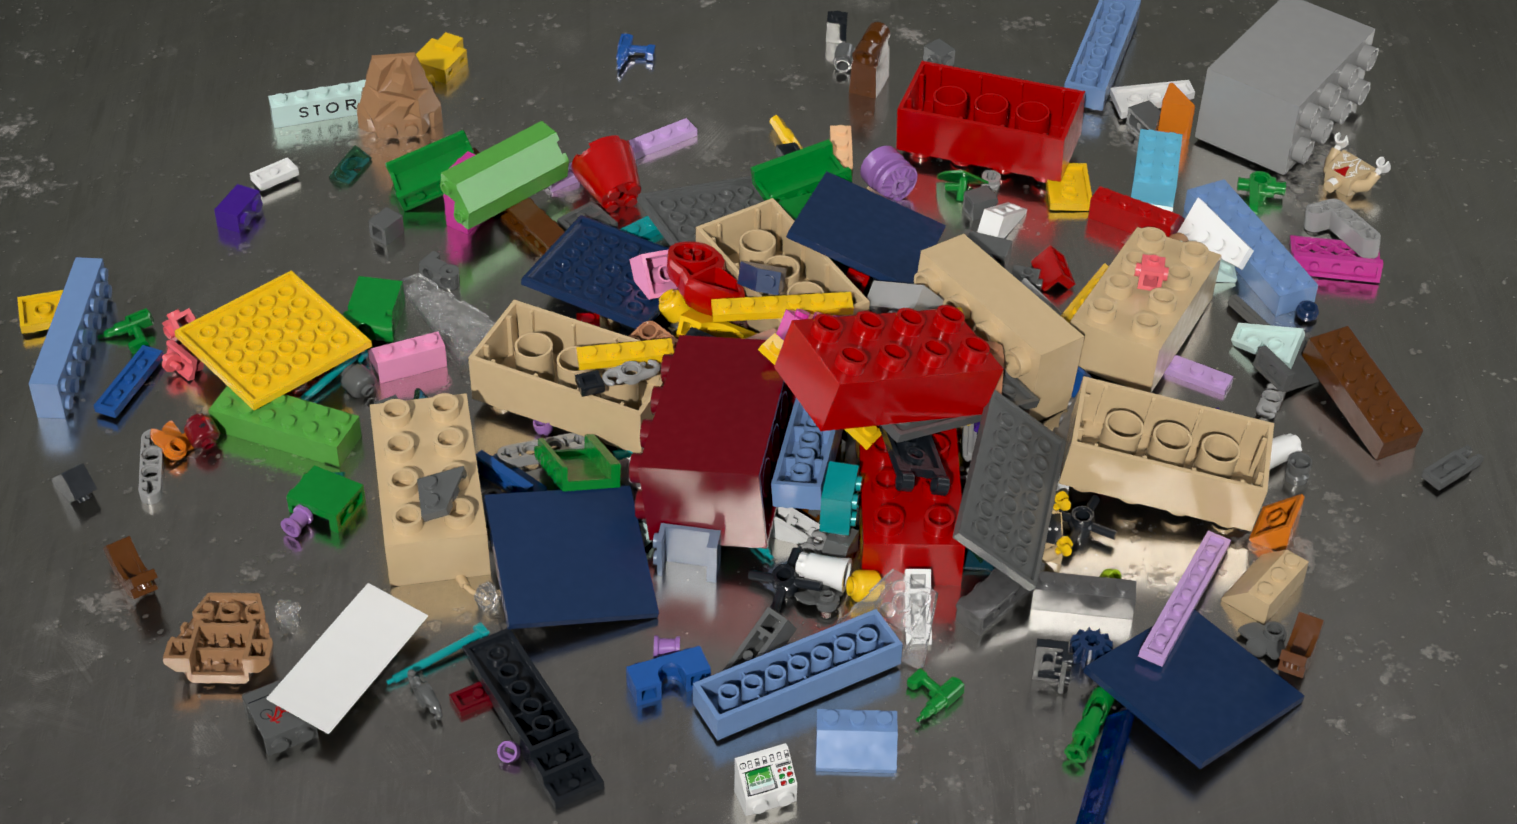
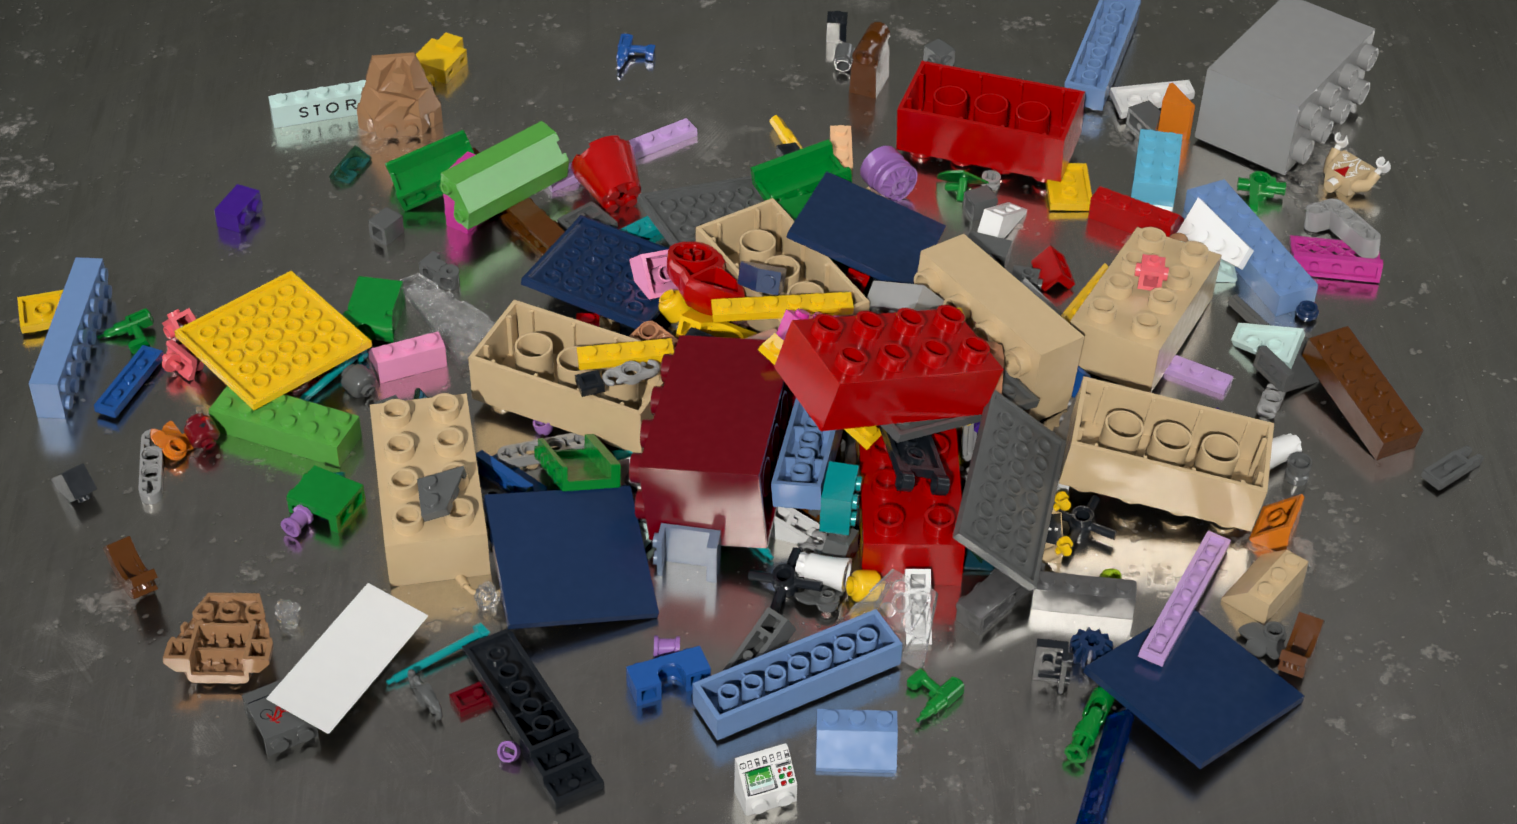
white plate [250,157,299,191] -> none

